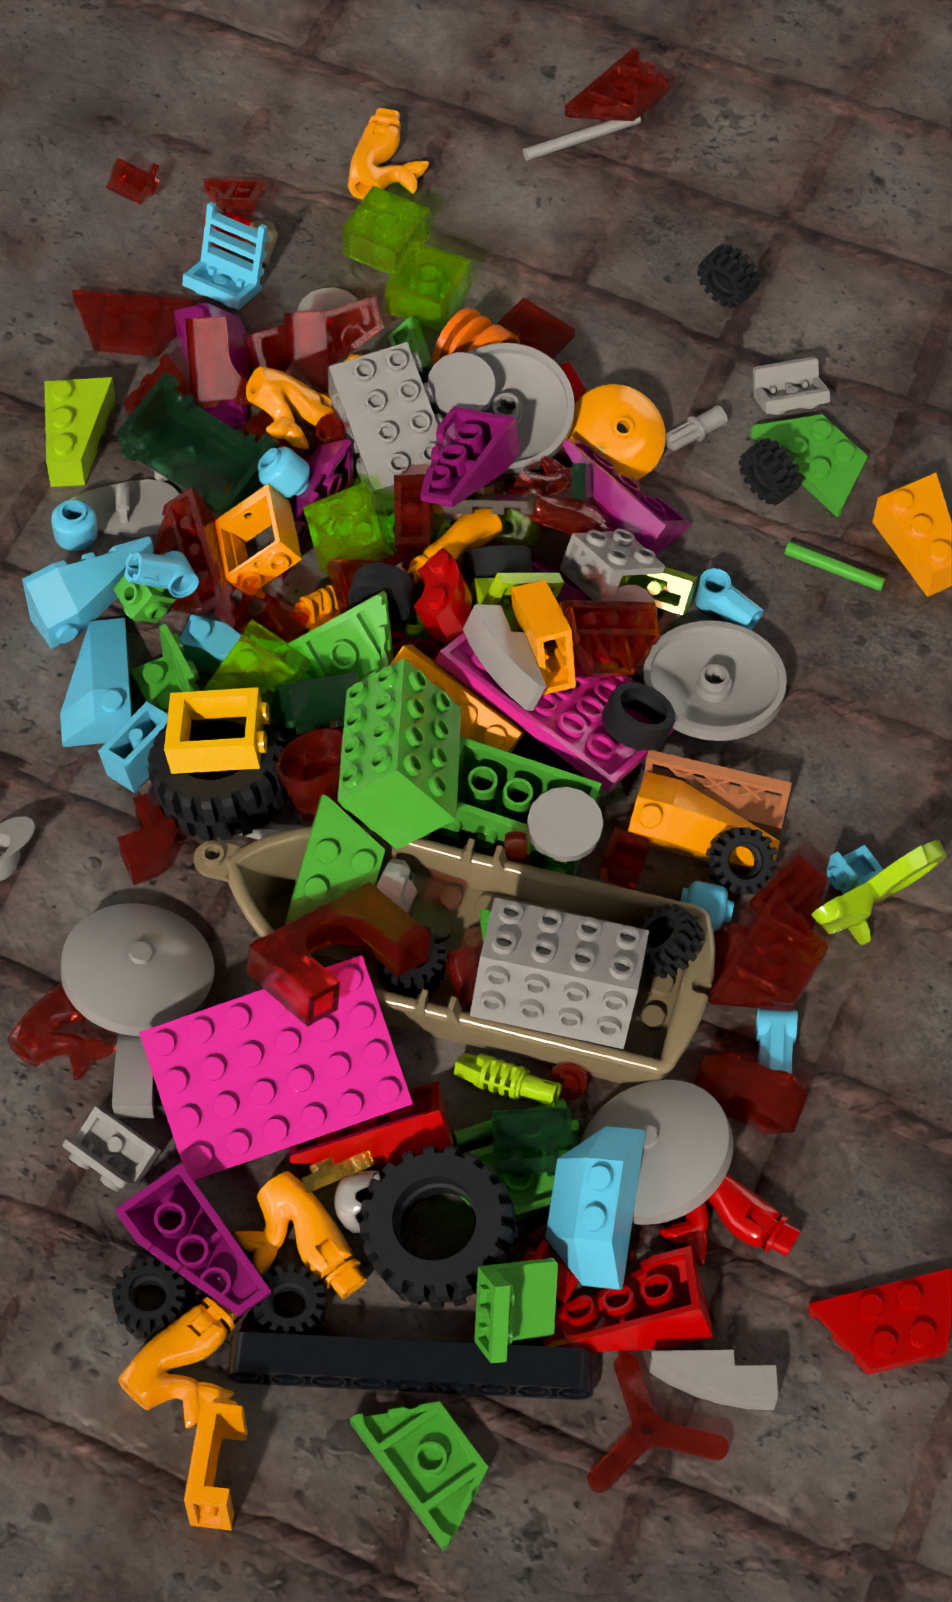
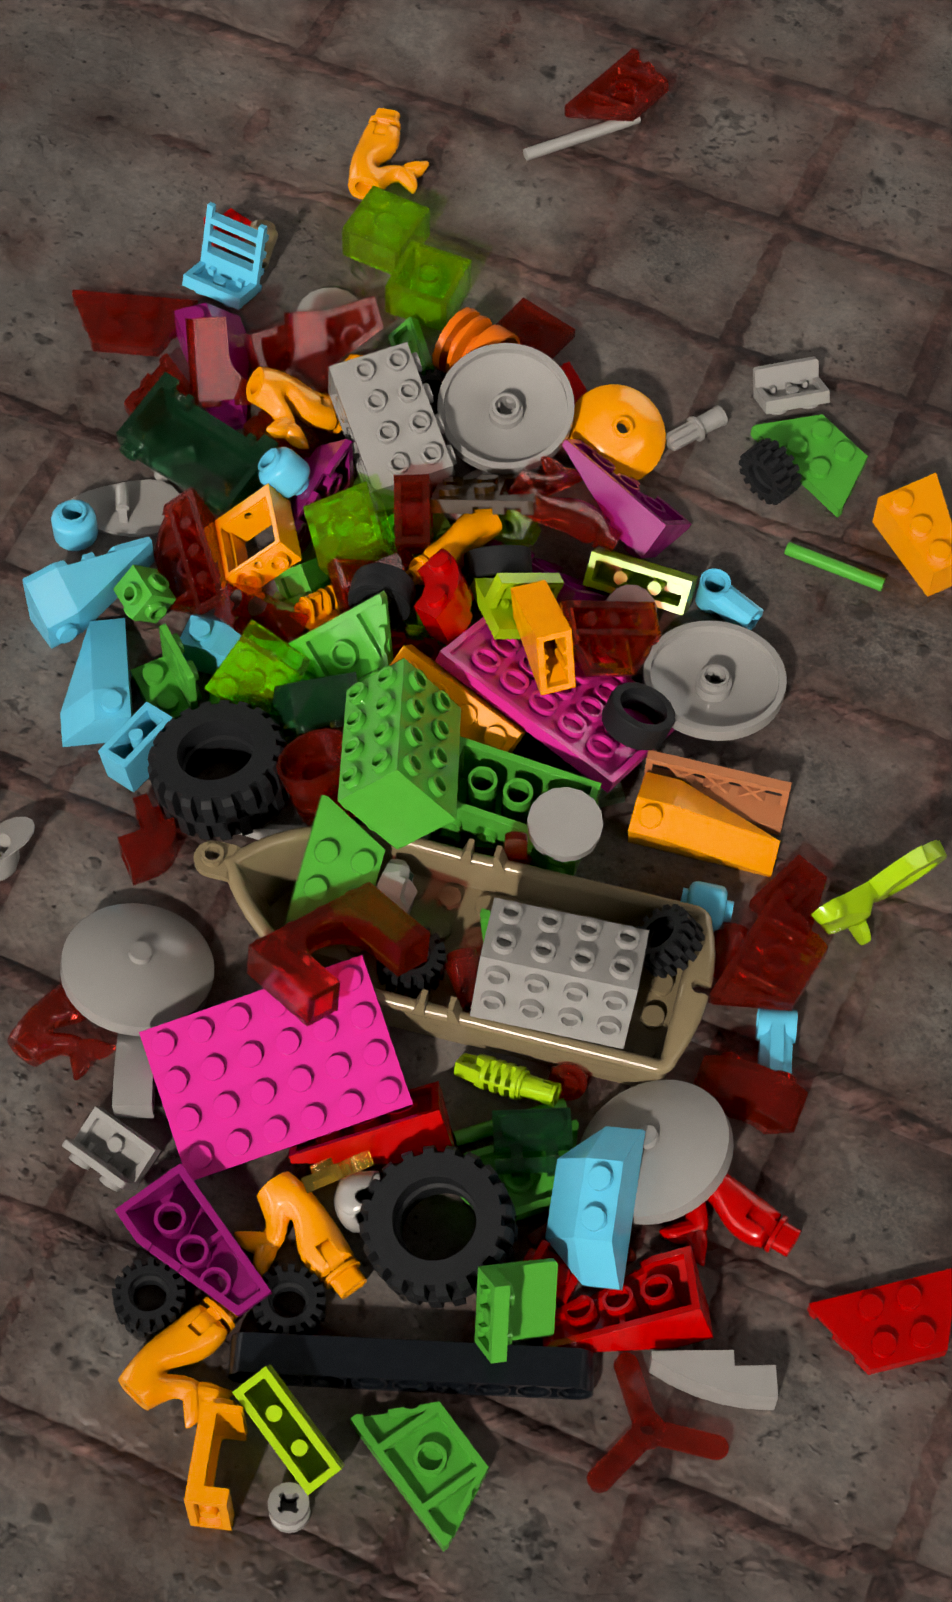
lime wedge [44,377,116,487] -> none
clear red bracket [106,158,160,205] -> none
medium azure piece [124,551,199,598] -> none
yellow window [164,687,270,774] -> none
clear red wing [203,178,265,217] -> none
clear red plate [315,414,346,446] -> none
magenta wedge [420,406,521,507] -> none
light grey tile [427,352,496,416] -> none
light grey slope [463,604,546,711] -> none
light grey bracket [559,529,666,607] -> none
clear green tile [572,463,592,499] -> none
clear red panel [600,827,650,890] -> none
black tyre [697,244,760,308] -> none
black tyre [705,827,778,895] -> none
medium azure bracket [826,845,884,894] -> none
none -> lime brick [232,1364,345,1495]
none -> light grey wheel [267,1482,311,1533]
none -> bright green panel [274,556,331,607]

